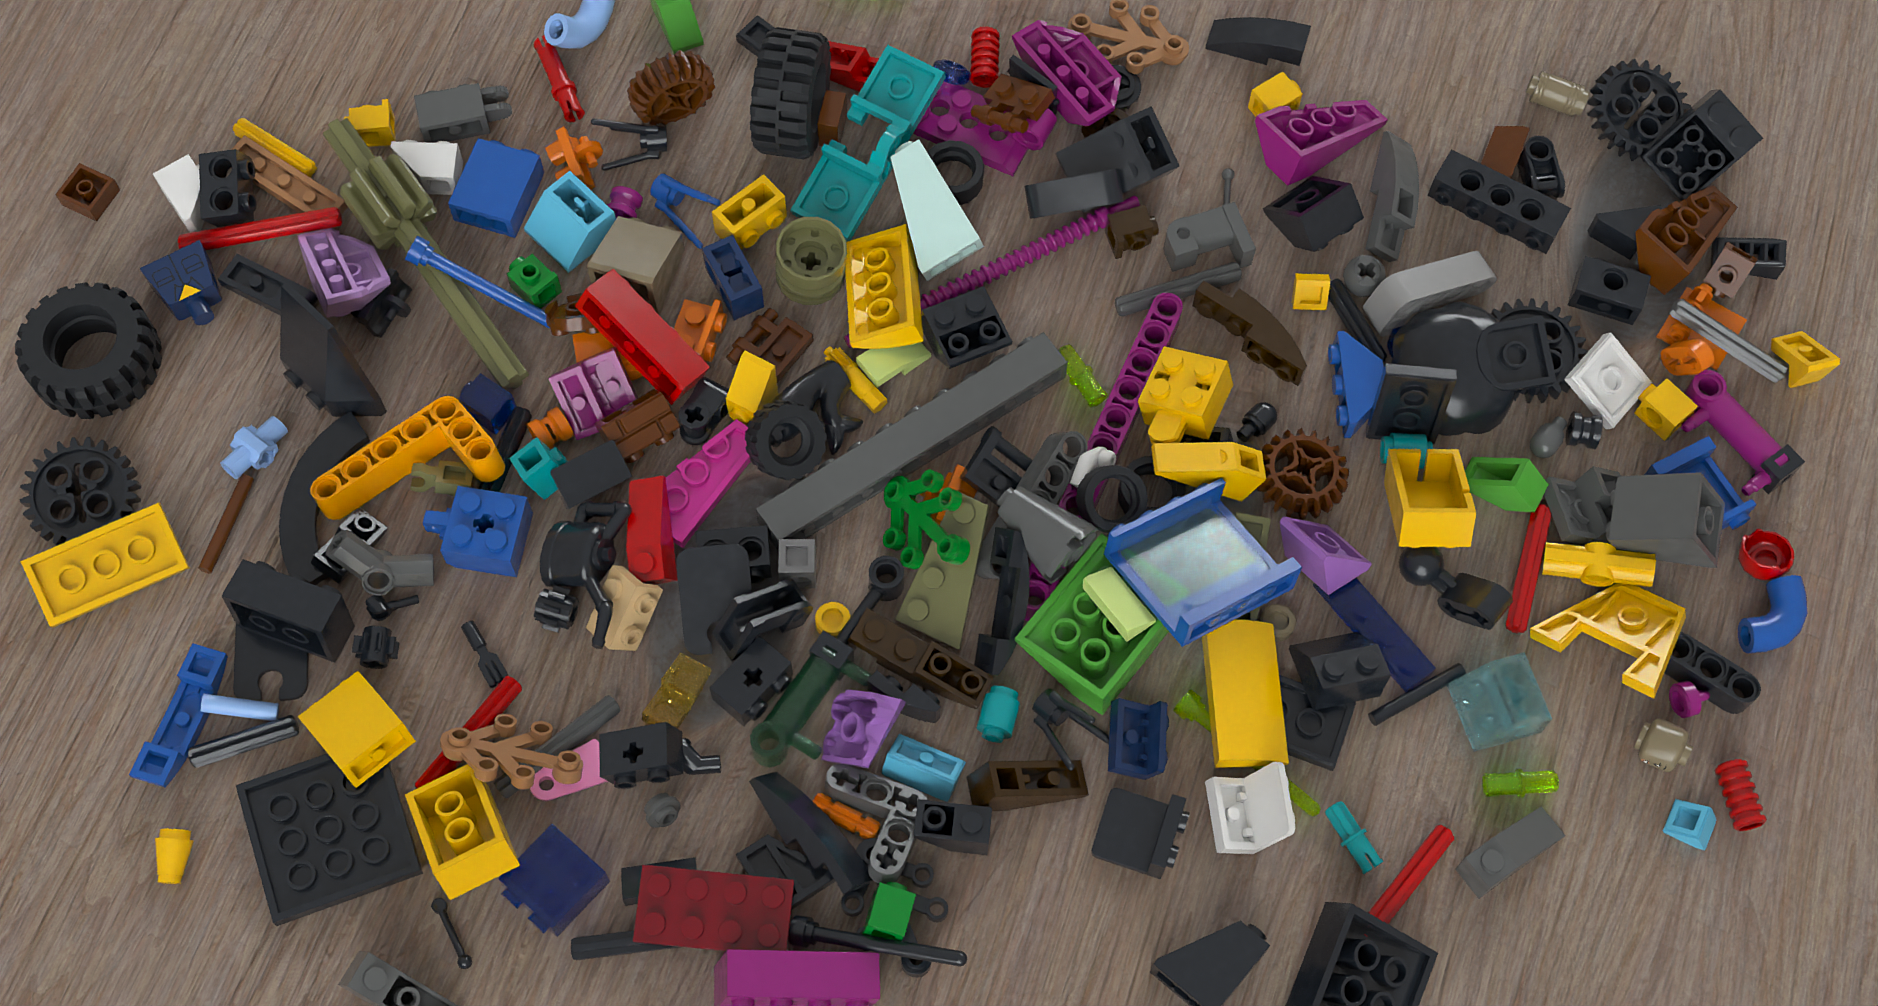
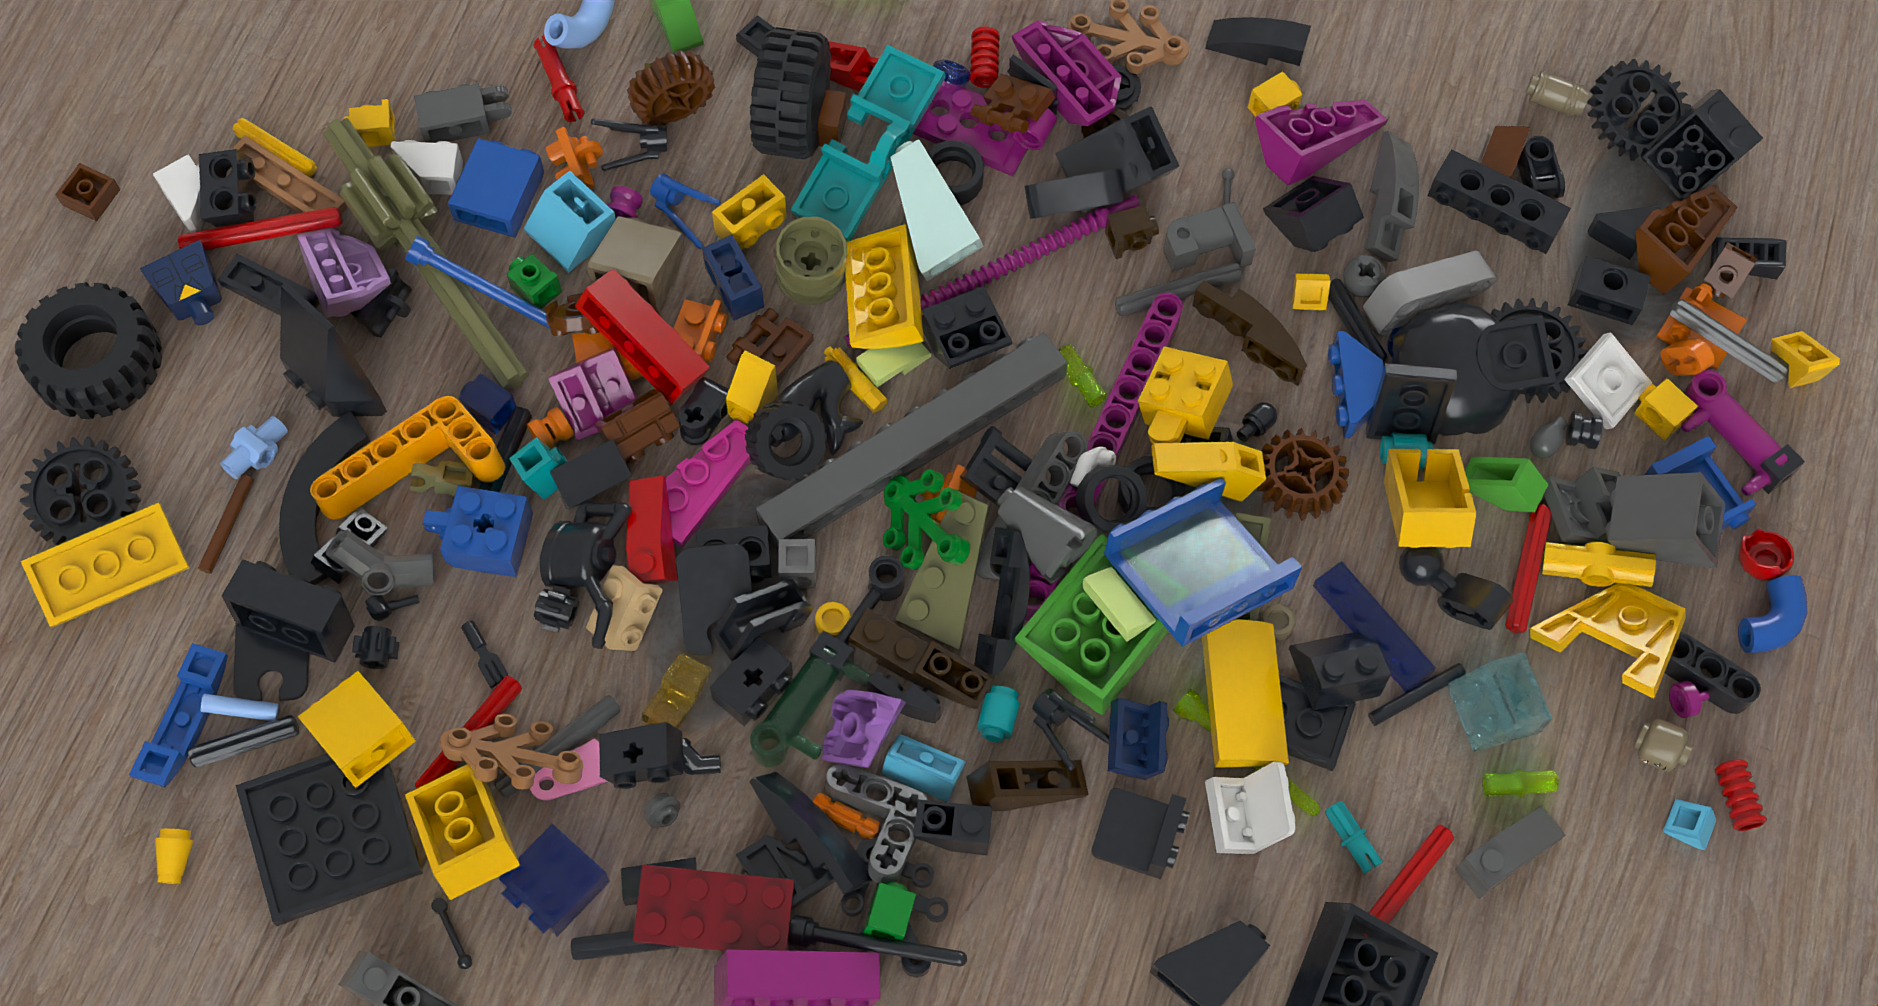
medium lavender slope [1280,516,1372,595] -> none

